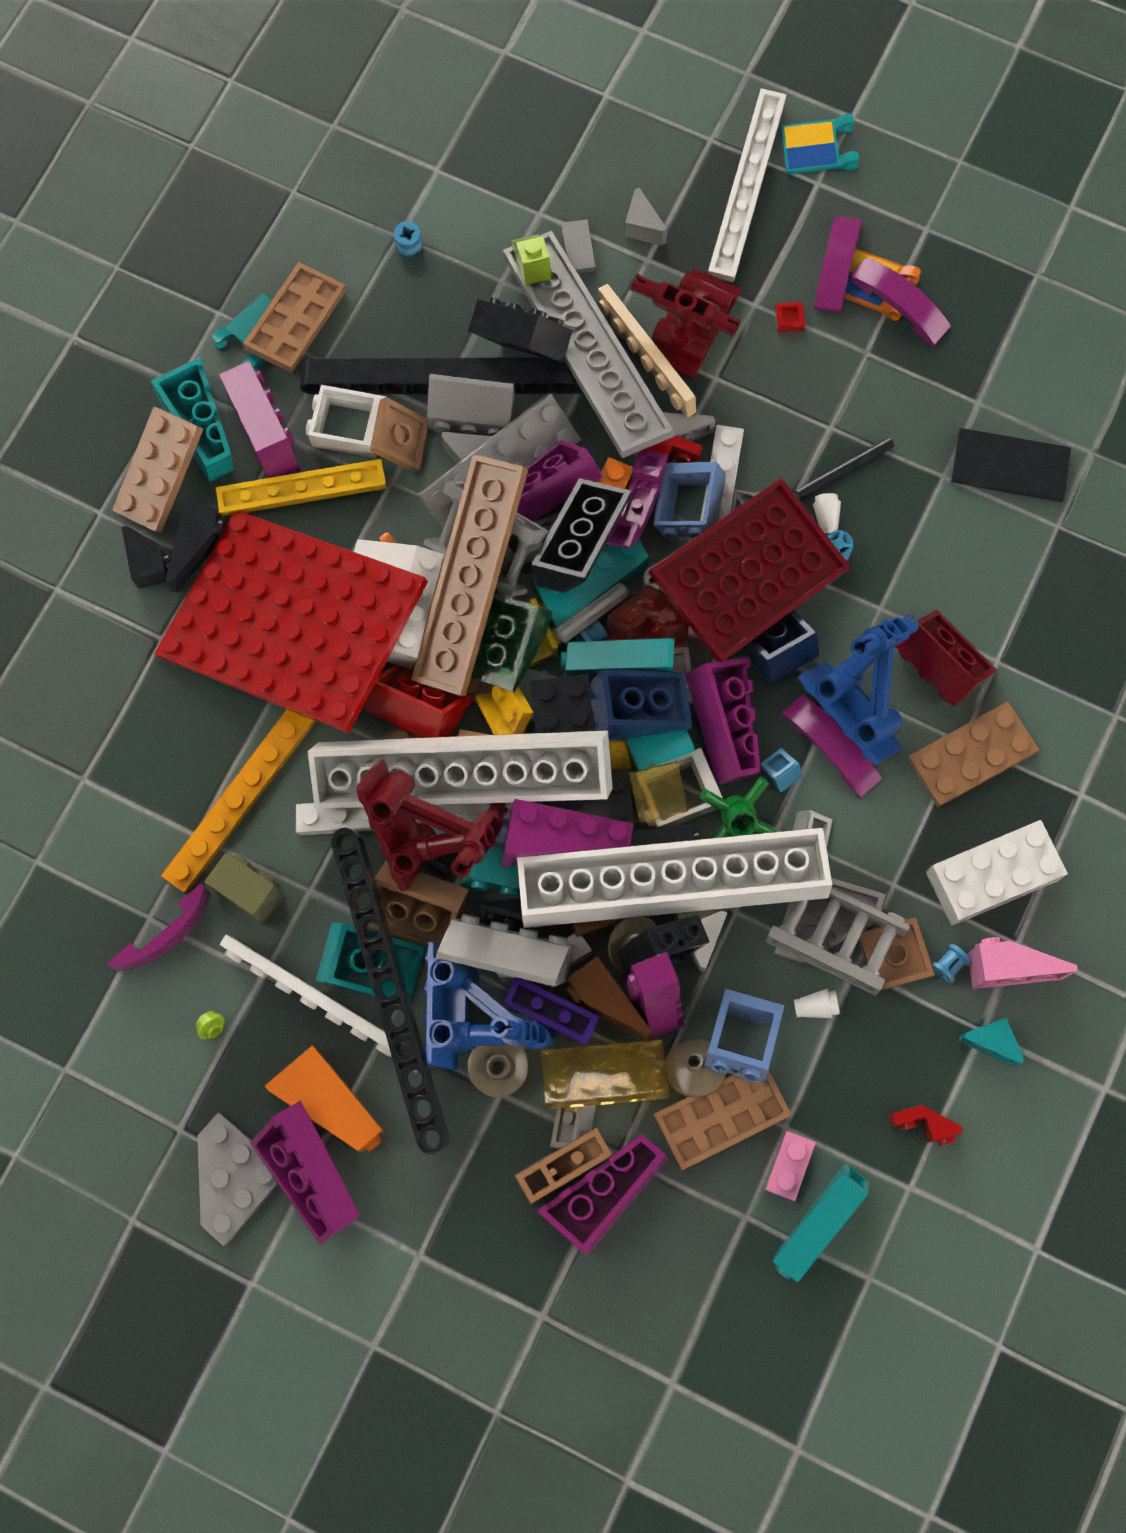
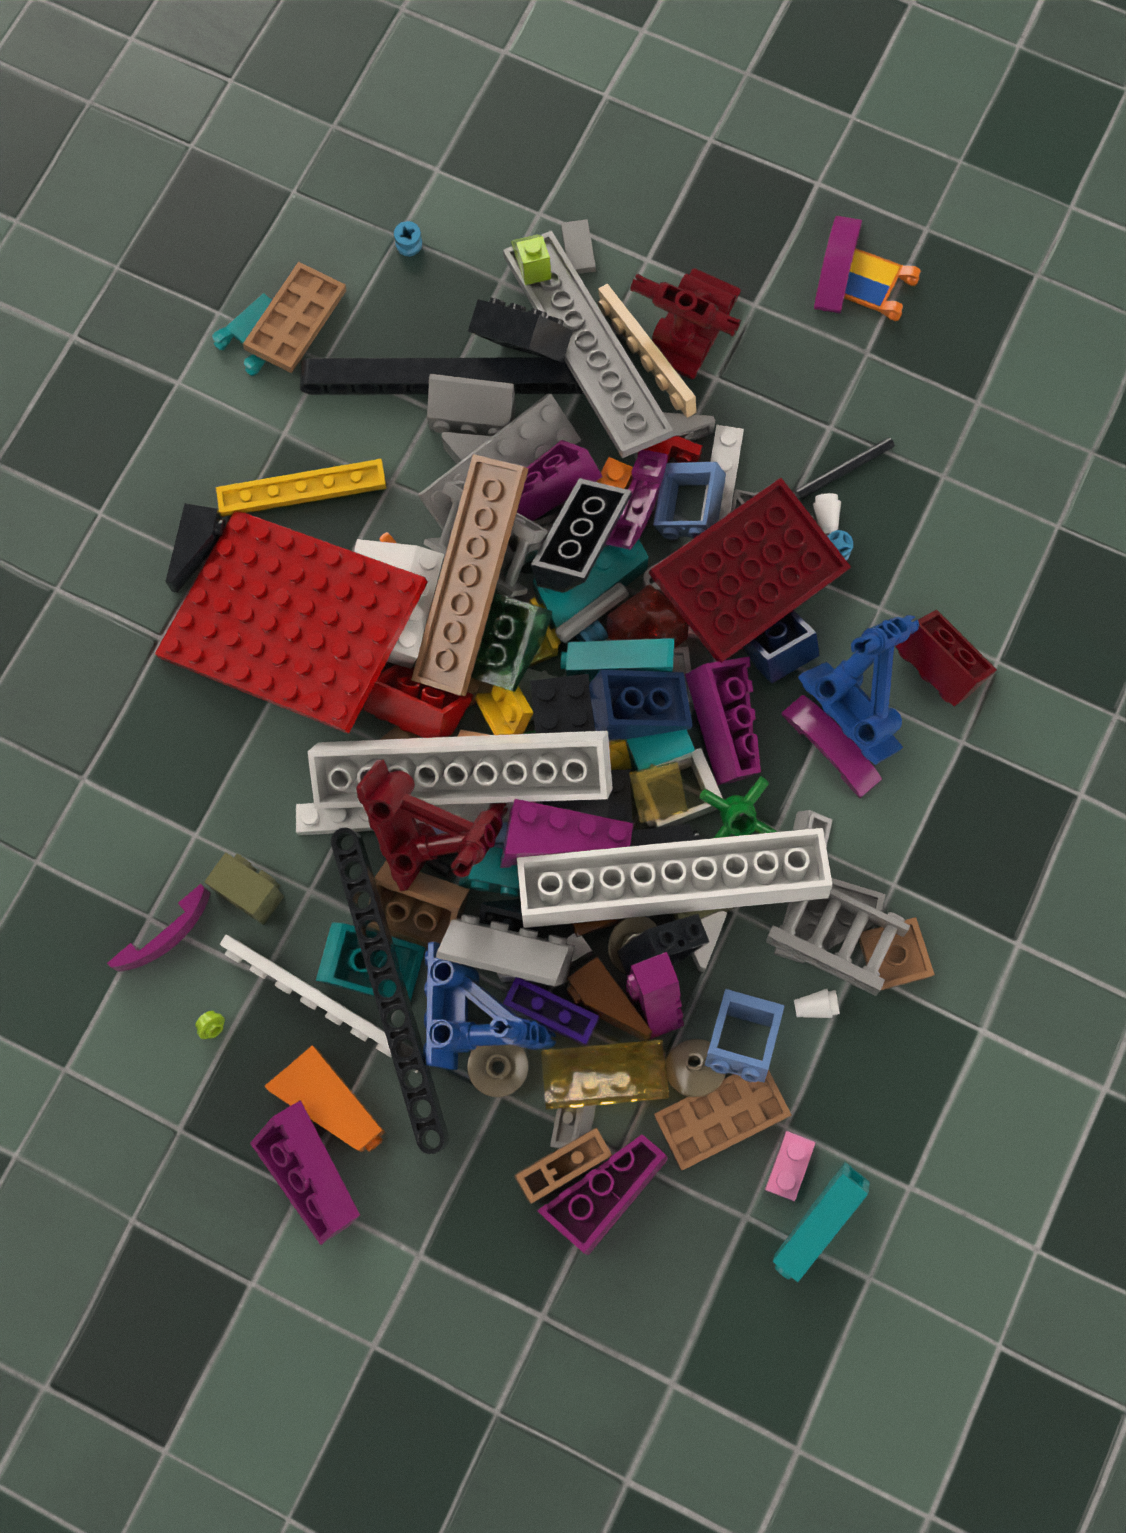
medium nougat plate [112,407,203,533] -> none
black slope [121,526,171,588] -> none
teal wedge [151,357,234,483] -> none
light orange plate [161,709,316,895] -> none
light grey plate [197,1112,278,1246] -> none
wedge [219,361,301,478] -> none
white window [306,385,386,459] -> none
medium nougat plate [370,397,428,473] -> none
light grey slope [625,188,667,246] -> none
white plate [708,88,786,283] -> none
dark azure slope [760,748,803,792] -> none
red tile [775,302,805,333] -> none
flag [781,114,859,175] -> none
magenta slope [849,258,951,347] -> none
red slope [887,1105,963,1146] -> none
medium nougat plate [907,701,1039,808] -> none
white brick [926,820,1068,926] -> none
dark azure bush [932,943,971,984] -> none
black tile [951,428,1071,502] -> none
teal slope [958,1017,1024,1067] -> none
bright pink slope [967,937,1078,989] -> none

